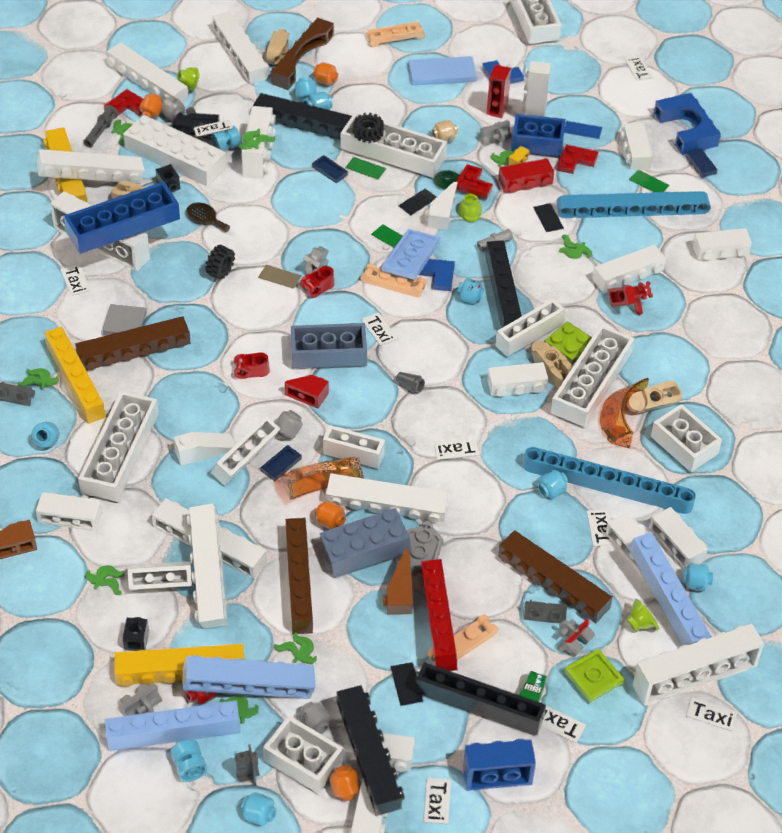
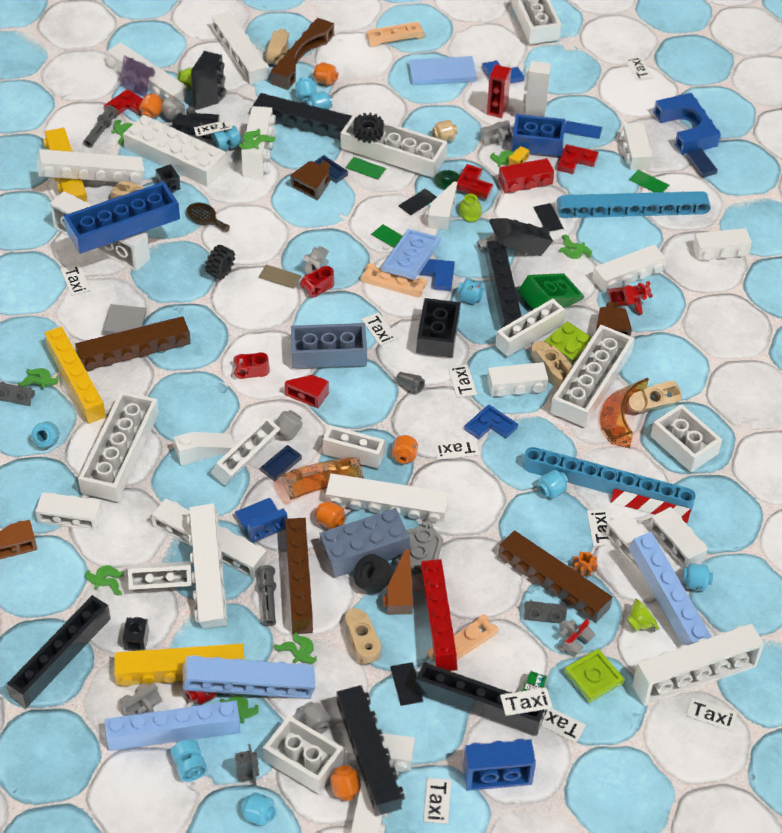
none -> black brick [7,595,111,708]
none -> clear purple hinge [120,55,155,97]
none -> black slope [191,50,226,110]
none -> blue bracket [235,498,288,543]
none -> dark grey pin [257,565,276,627]
none -> reddish brown torso [290,161,331,201]
none -> tan piece [345,608,381,664]
none -> black tyre [354,554,392,593]
none -> orange head [392,435,418,464]
none -> black brick [416,298,461,358]
none -> white sticker [448,364,477,398]
none -> blue tile [464,404,518,440]
none -> black slope [489,218,553,256]
none -> white sticker [500,687,553,716]
none -> green slope [518,273,585,310]
none -> orange gear [573,551,598,577]
none -> reddish brown torso [596,302,632,336]
none -> sticker [611,489,691,523]

